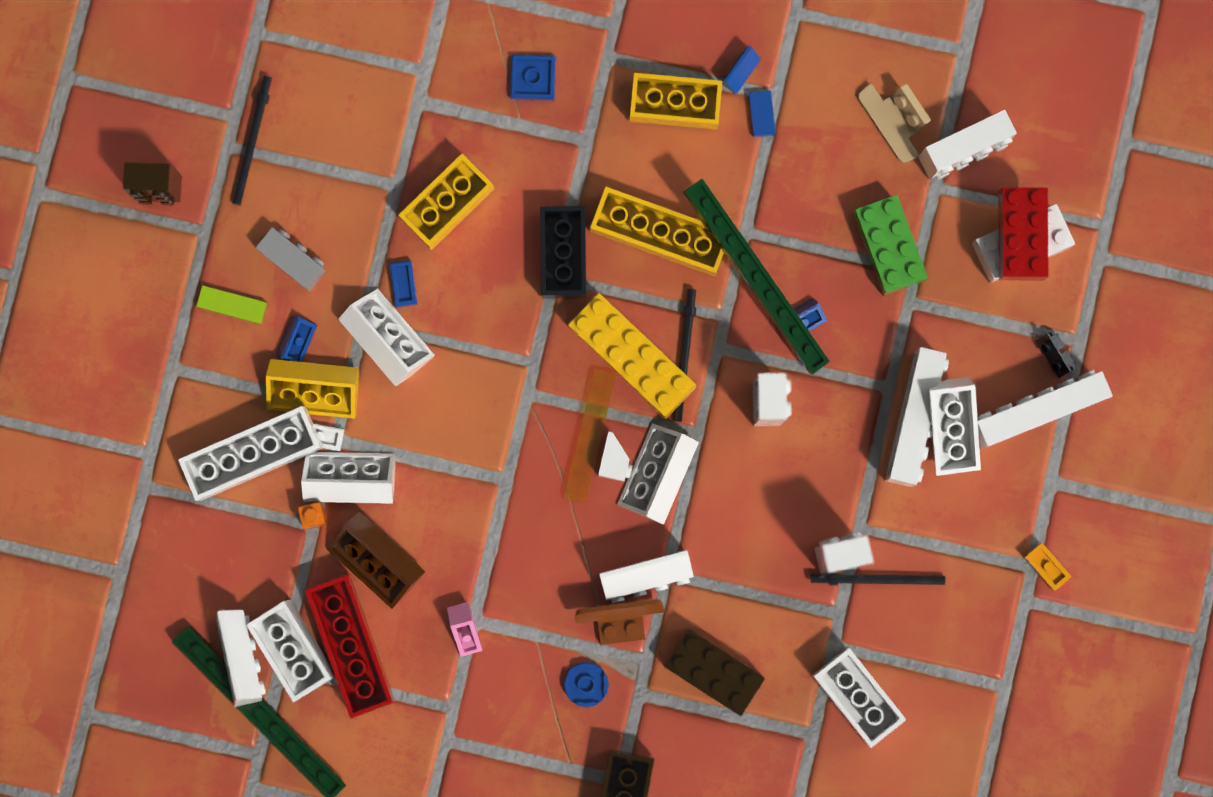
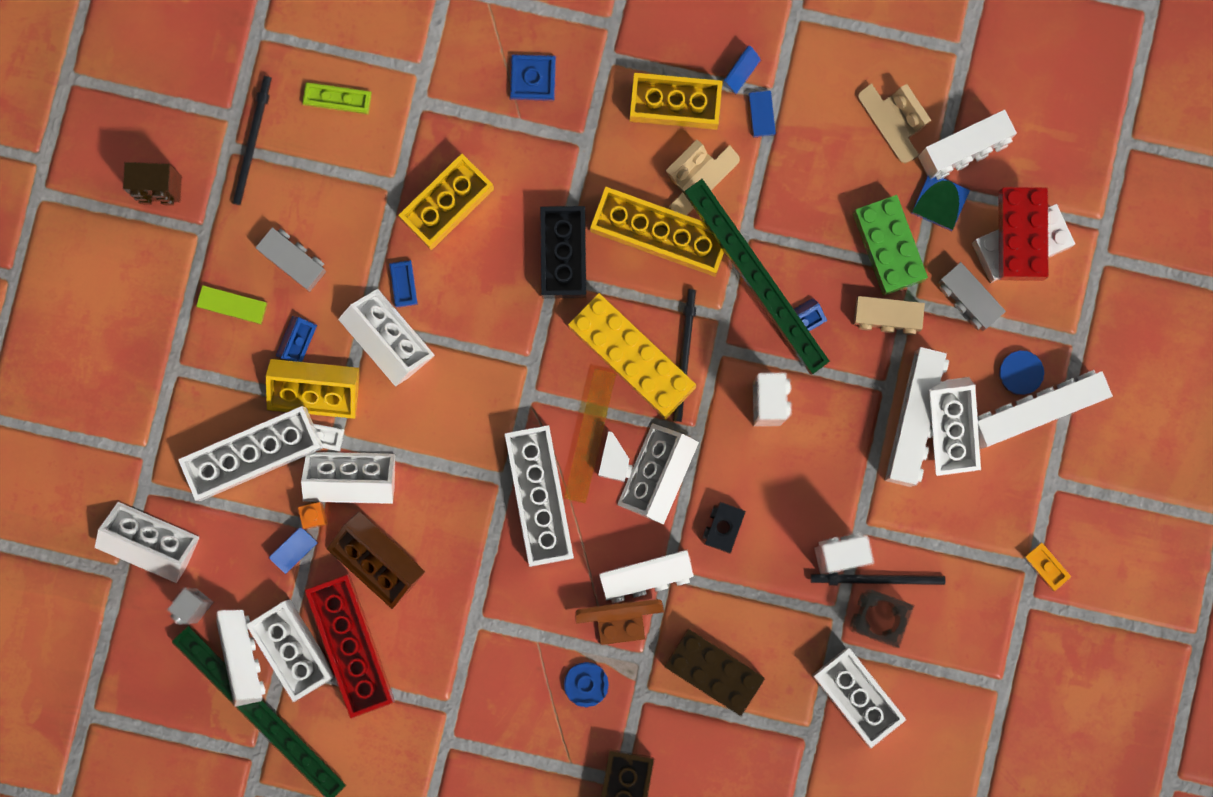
bright pink slope [447,602,483,657] -> none
black hinge [1036,331,1076,378] -> none
none -> white slope [95,502,199,583]
none -> light grey brick [167,588,214,625]
none -> slope [269,527,318,574]
none -> lime tile [302,82,372,115]
none -> white brick [505,425,574,567]
none -> tan plate [666,139,740,215]
none -> black brick [702,502,746,554]
none -> clear smoke brick [850,590,914,648]
none -> tan brick [853,296,925,335]
none -> dark green tile [911,175,970,231]
none -> light grey brick [938,262,1006,331]
none -> blue tile [999,351,1044,395]

